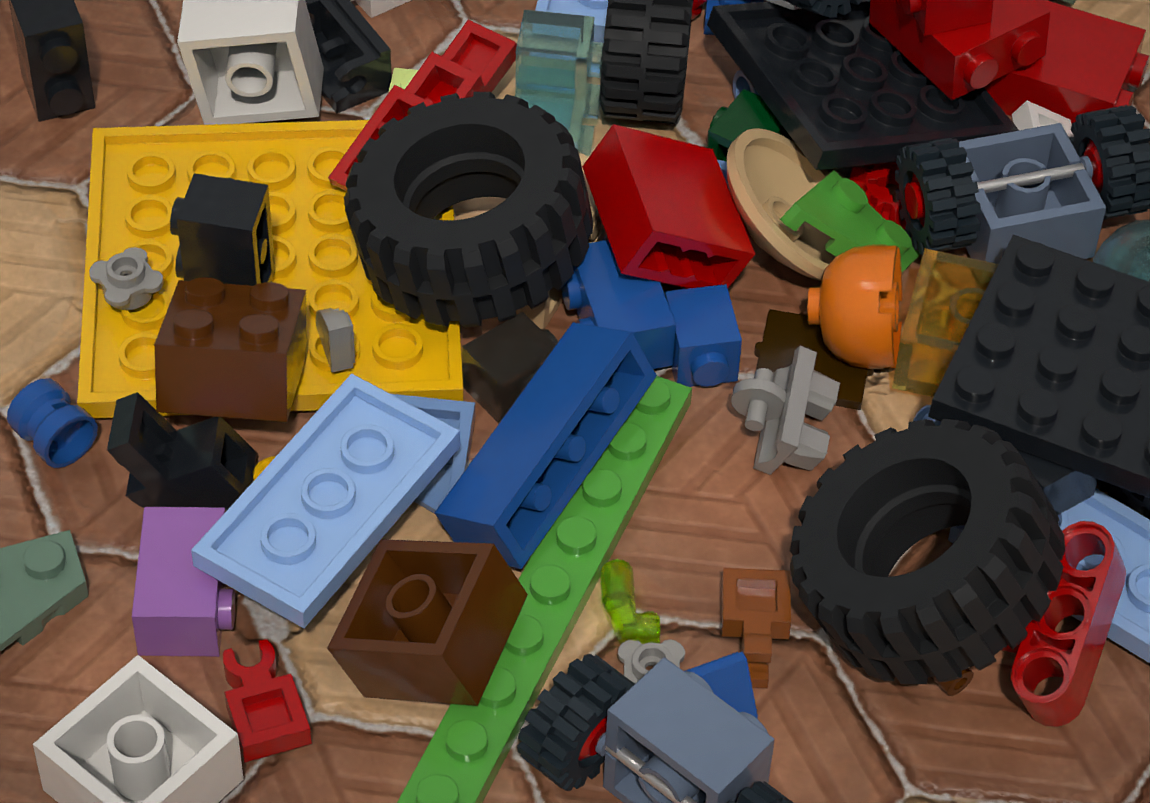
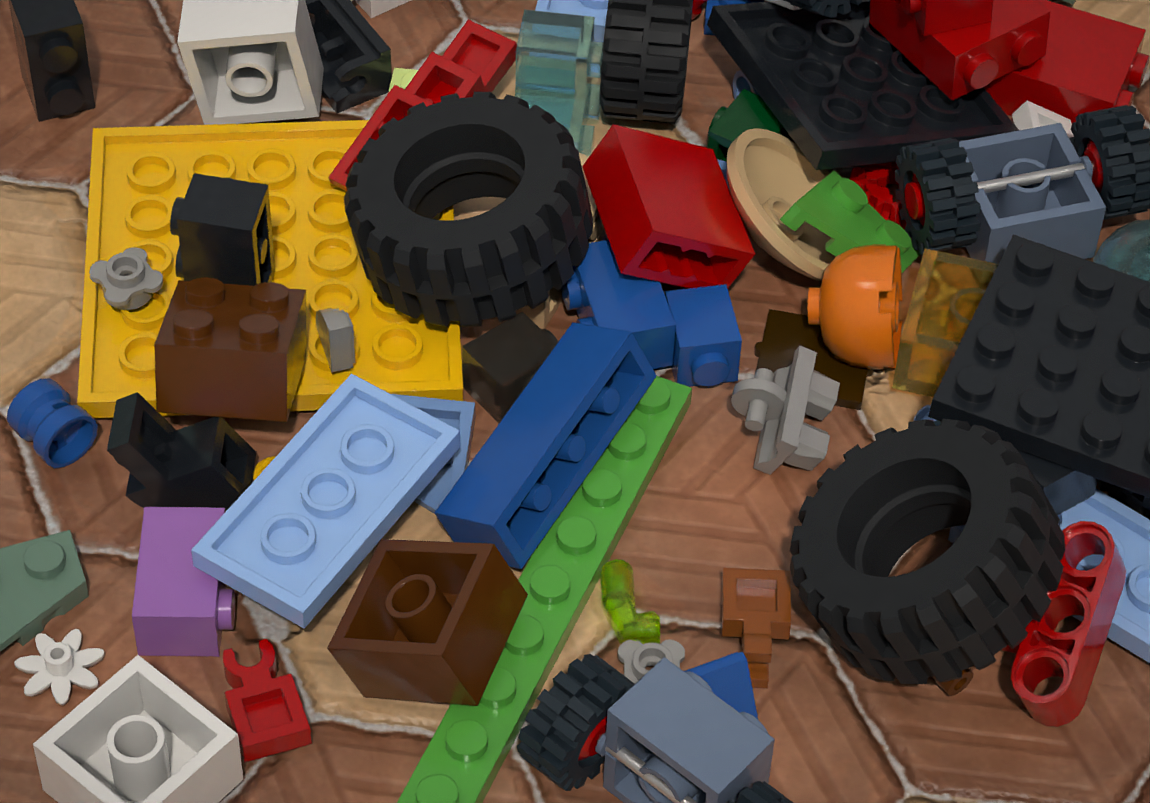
none -> white plant [14,629,105,706]

